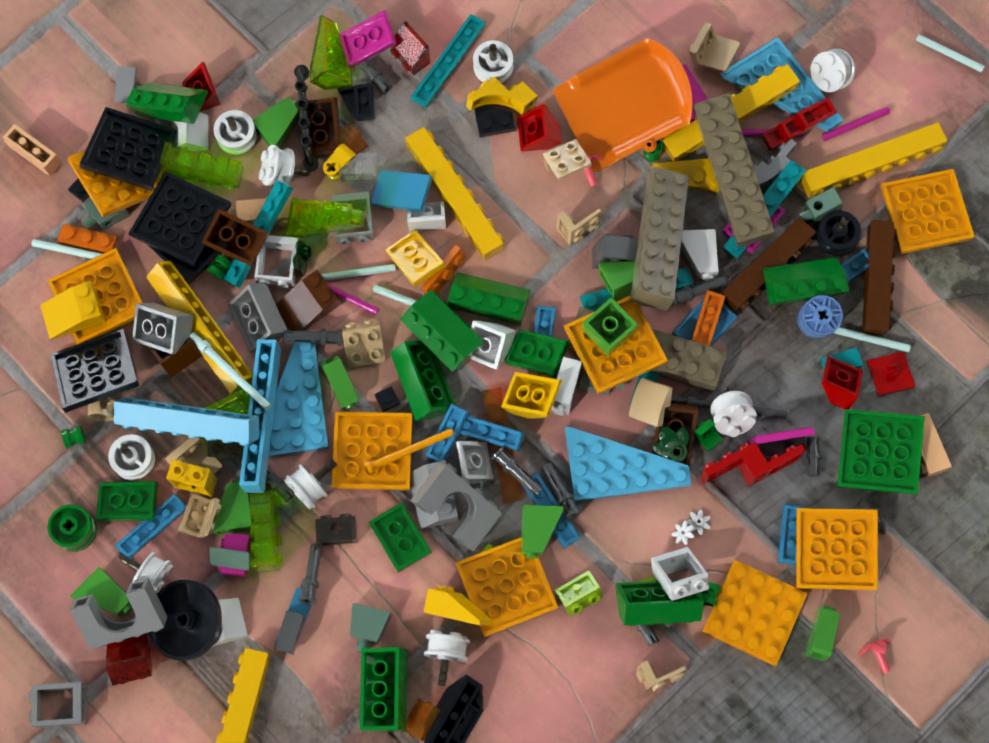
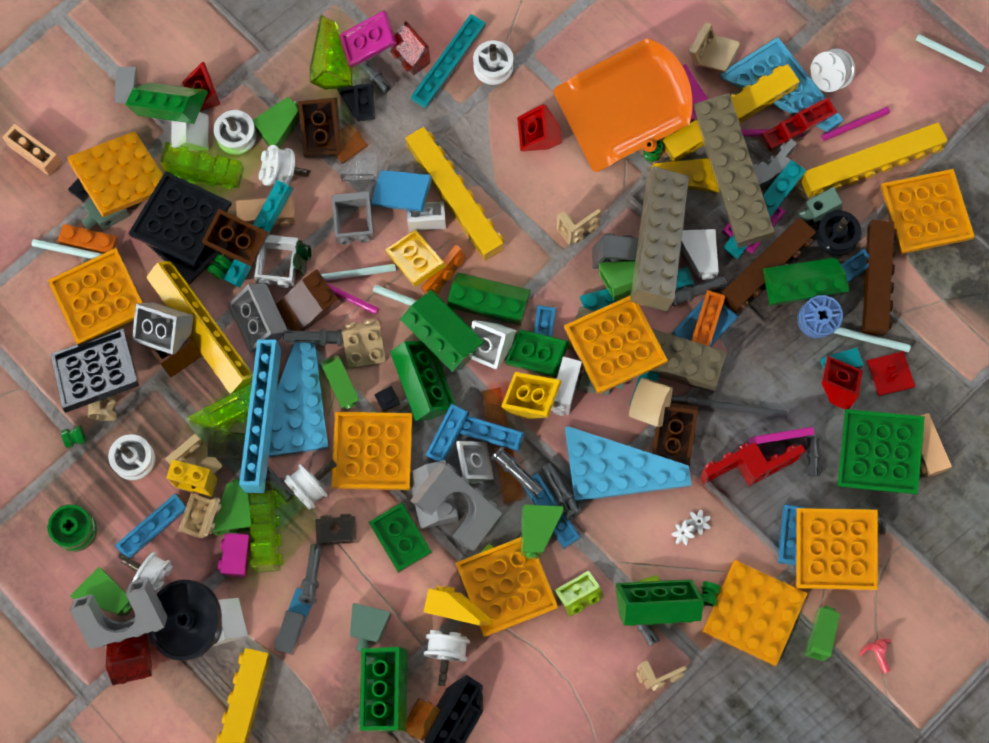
light grey window [29,682,86,728] -> none
yellow slope [40,281,106,340] -> none
black plate [80,107,177,191] -> none
green tile [96,481,158,522] -> none
medium azure brick [114,397,259,446] -> none
light aqua bar [189,332,271,411] -> none
sand green slope [209,547,252,571] -> none
clear neon green wedge [286,198,366,238] -> none
pearl dark grey bar [294,65,319,171] -> none
yellow piece [323,143,358,180] -> none
light orange bar [364,429,454,474] -> none
yellow arch [466,77,538,115] -> none
black wing [474,105,516,137] -> none
tan bracket [543,139,592,180] -> none
bright green brick [582,297,638,357] -> none
coral plant [584,155,602,187] -> none
white window [651,547,709,601] -> none
dark green plate [652,426,689,461] -> none
green bracket [695,419,723,451] -> none
white wheel [710,387,757,437] -> none

